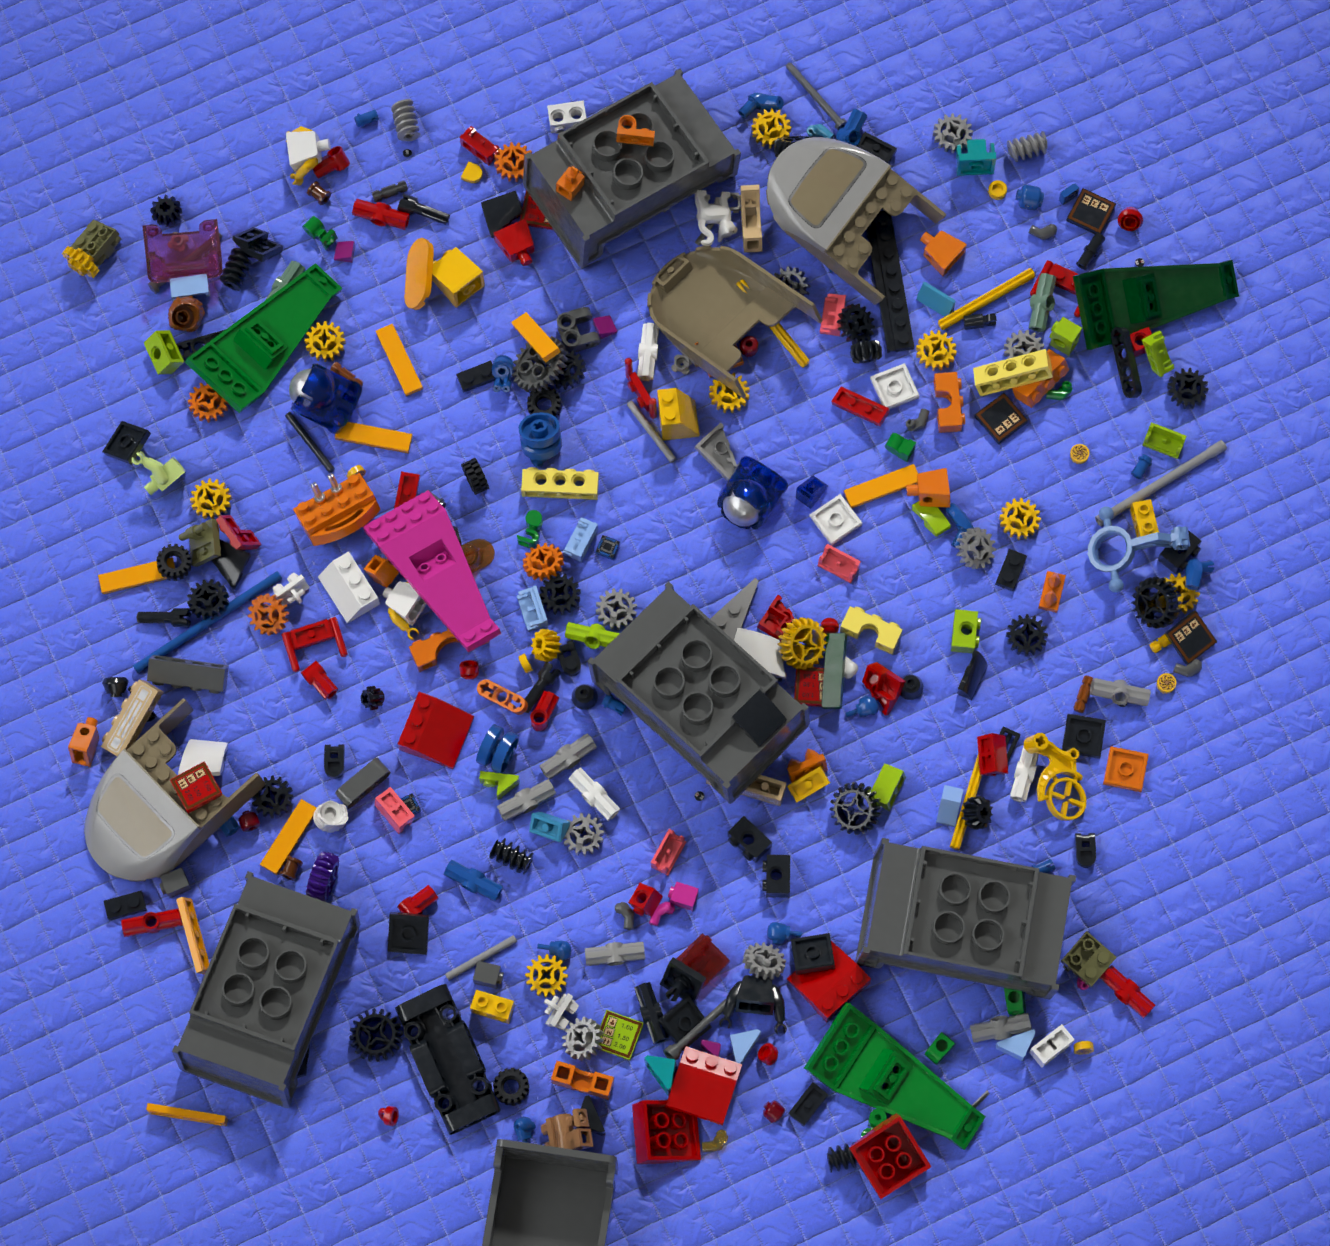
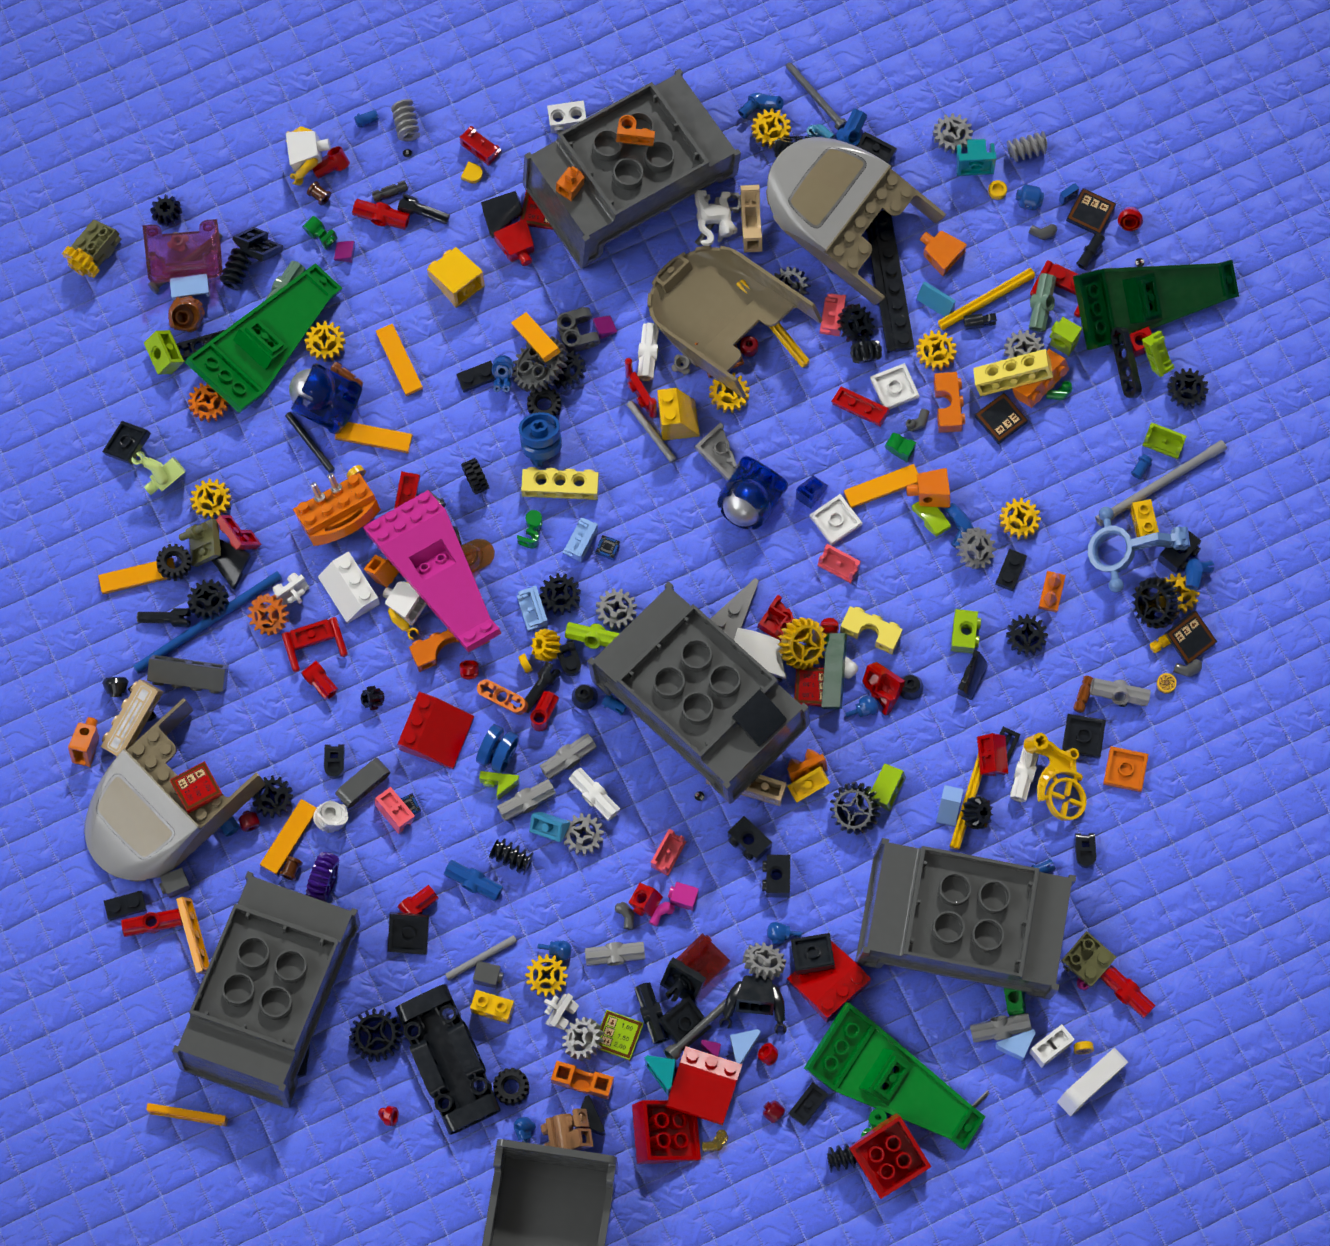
white slope [178,739,228,776] -> none
light orange tile [404,238,434,310] -> none
orange gear [494,142,532,182] -> none
orange gear [523,543,564,581] -> none
green leg [924,1032,956,1065] -> none
tile [1070,444,1089,464] -> none
none -> white beam [1057,1048,1128,1117]

